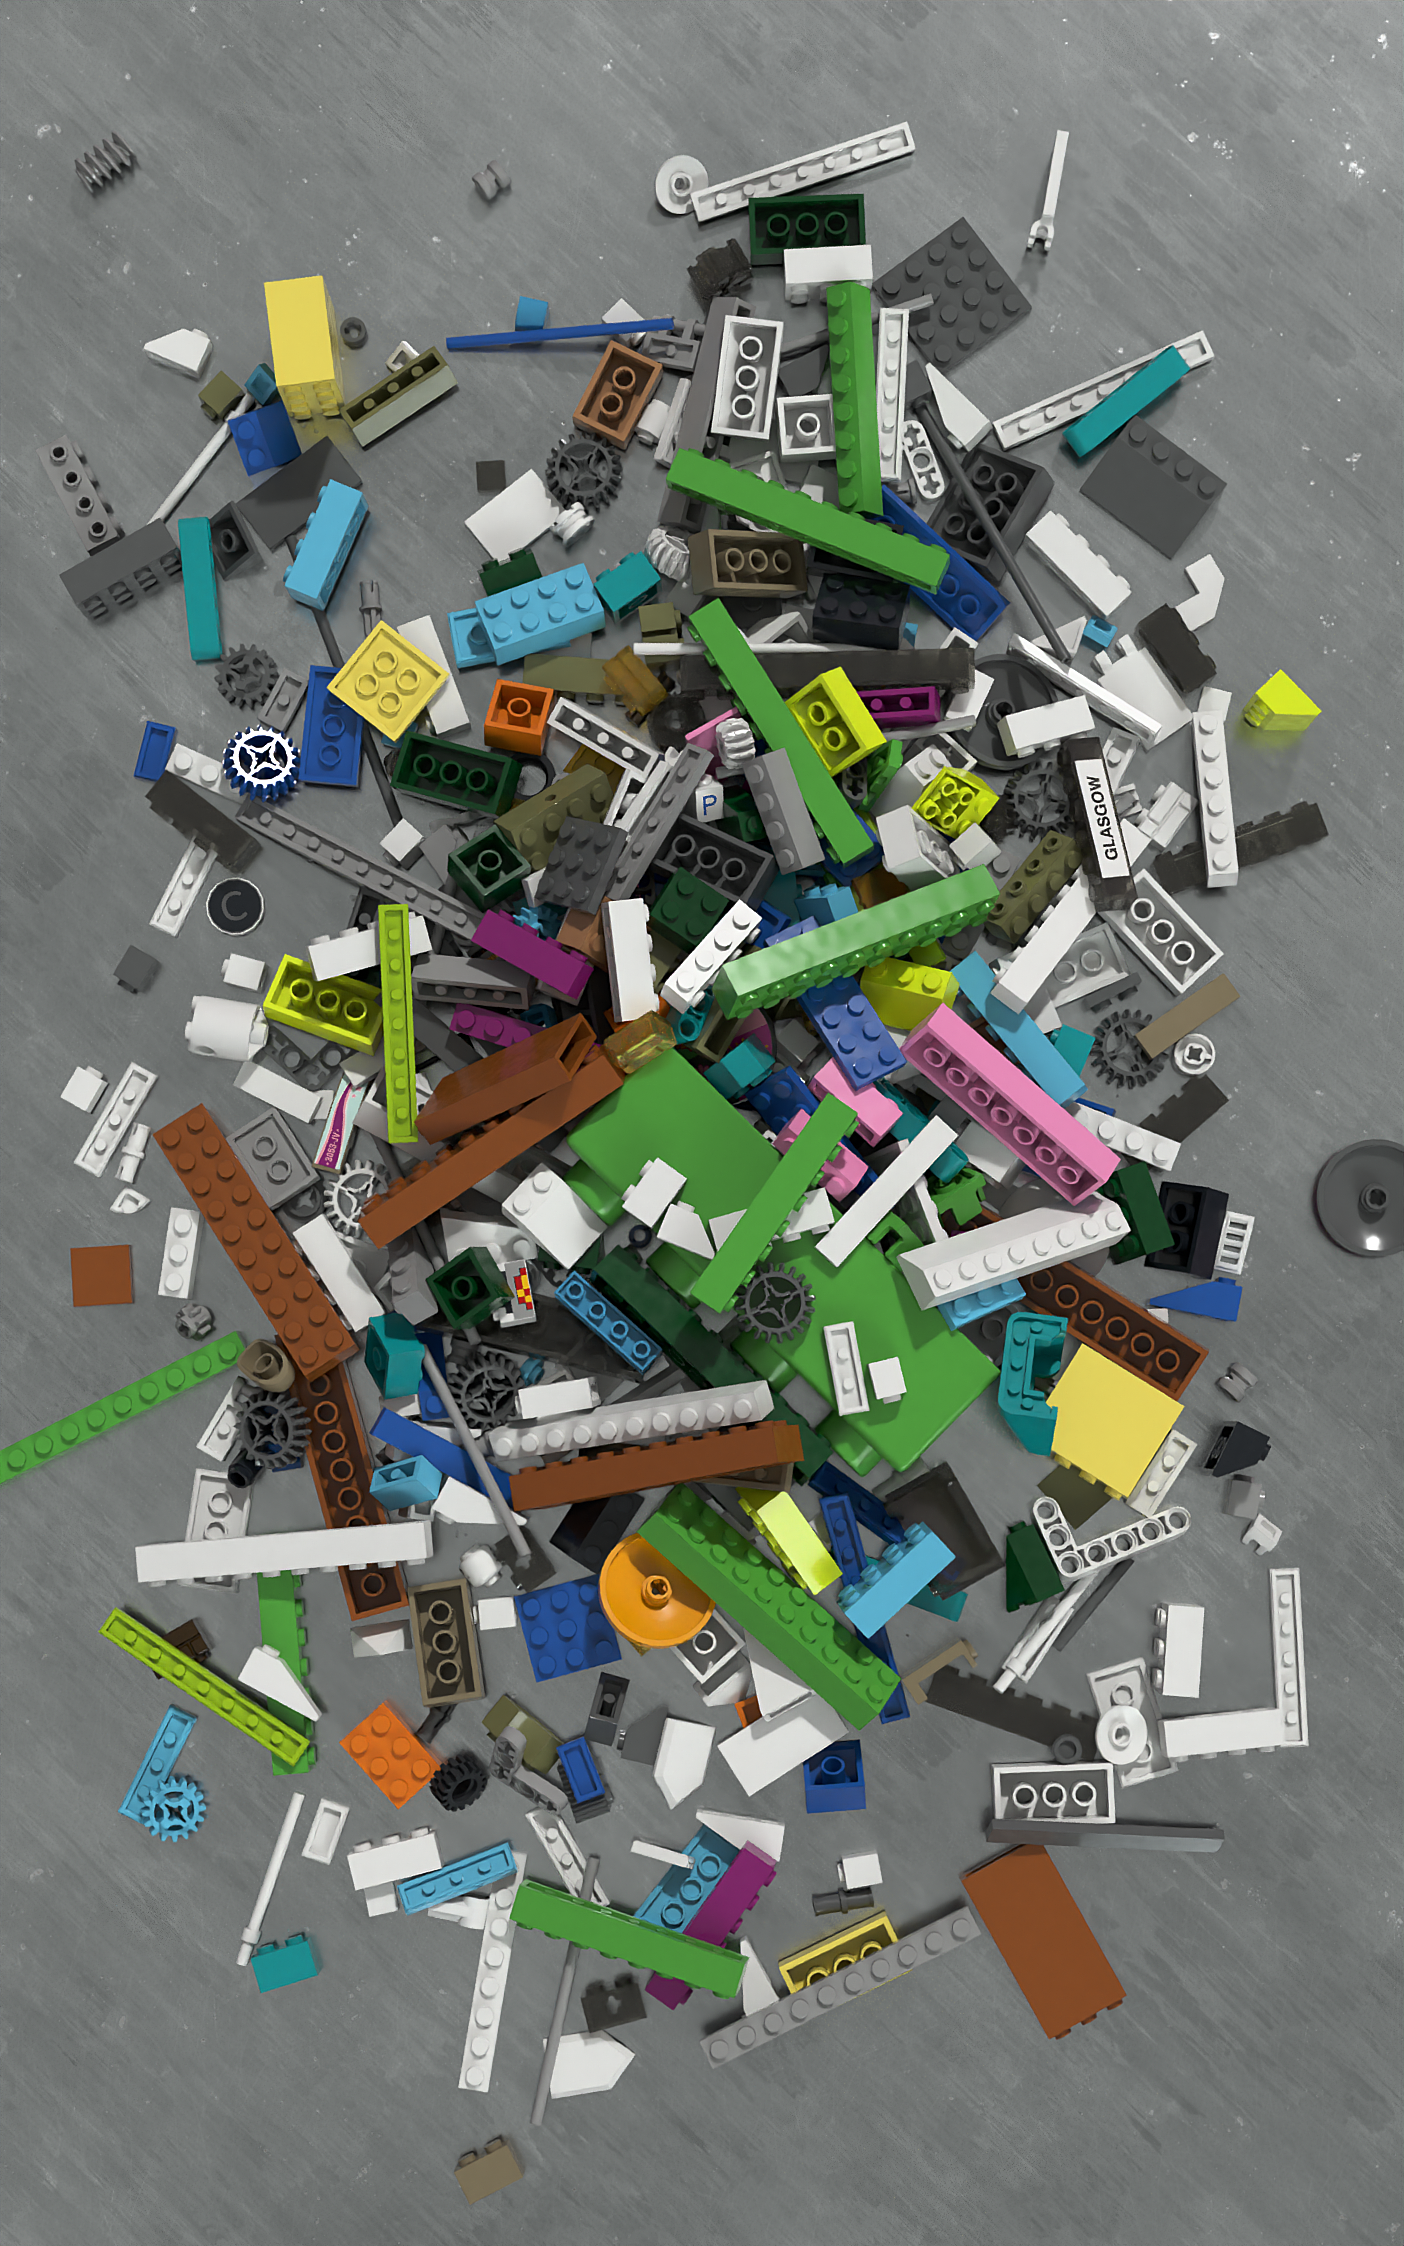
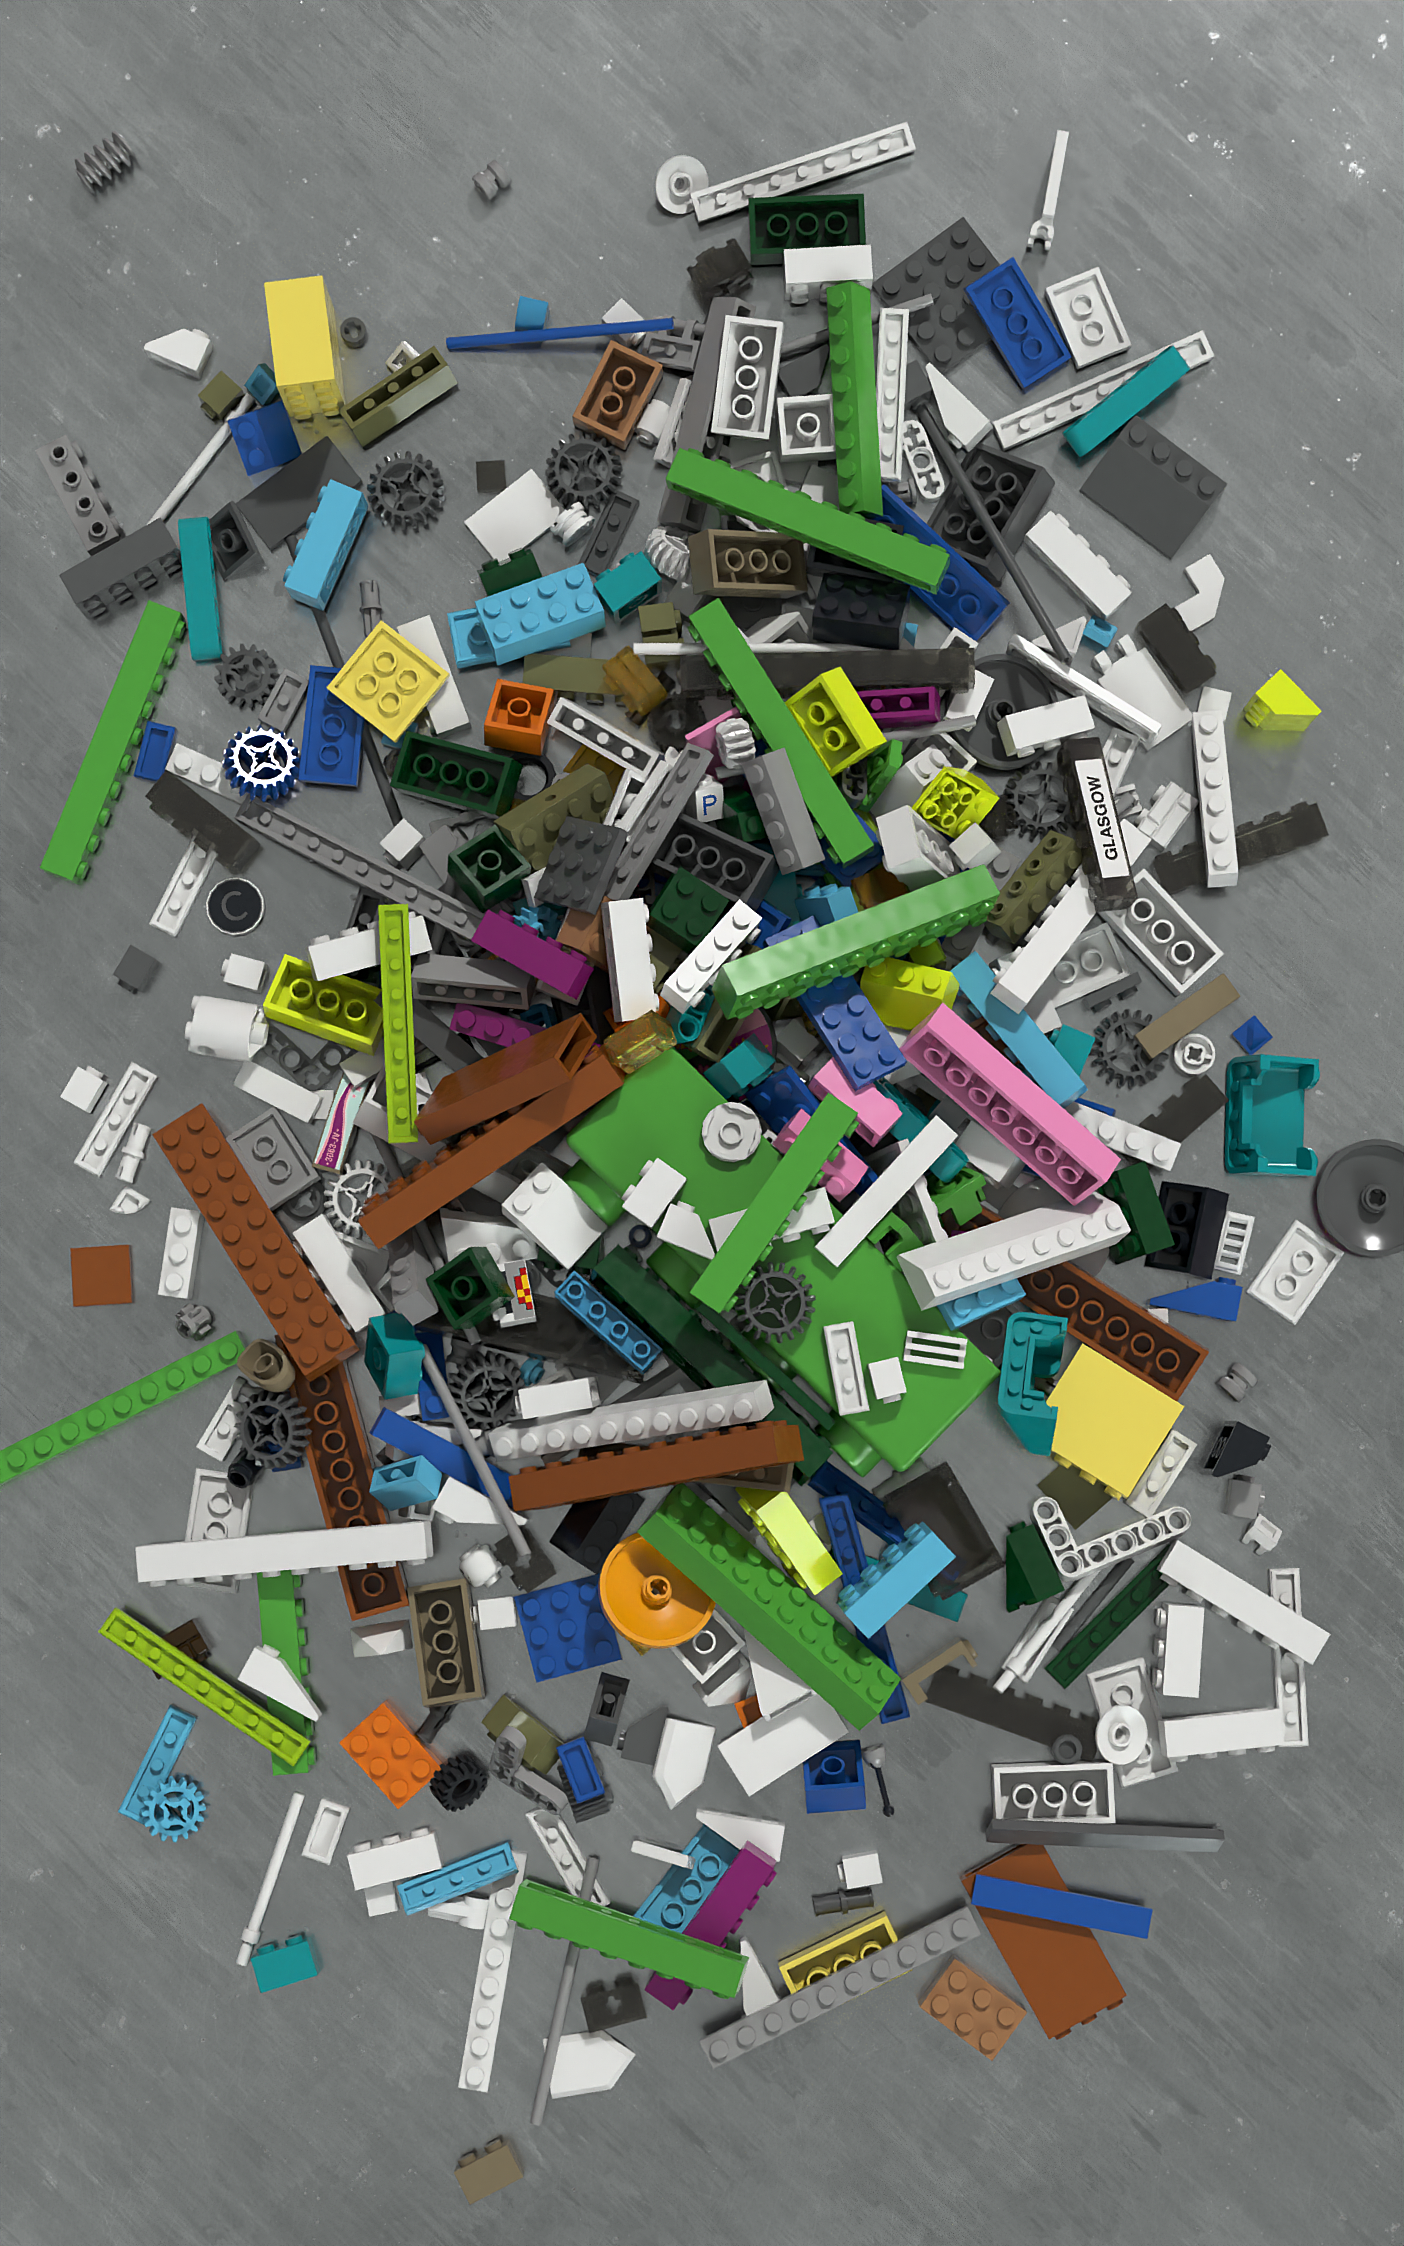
none -> bright green brick [40,600,186,884]
none -> dark grey gear [367,451,445,530]
none -> dark grey tile [578,490,640,577]
none -> dark green tile [694,1301,835,1431]
none -> white tile [702,1102,762,1163]
none -> hinge [861,1745,895,1817]
none -> white tile [903,1330,968,1369]
none -> medium nougat brick [918,1954,1027,2061]
none -> blue plate [963,257,1072,388]
none -> blue tile [970,1873,1153,1939]
none -> dark green tile [1043,1543,1171,1689]
none -> white plate [1044,267,1132,370]
none -> white brick [1156,1539,1331,1666]
none -> teal windscreen [1225,1054,1320,1177]
none -> blue tile [1231,1015,1273,1056]
none -> white tile [1246,1220,1344,1325]

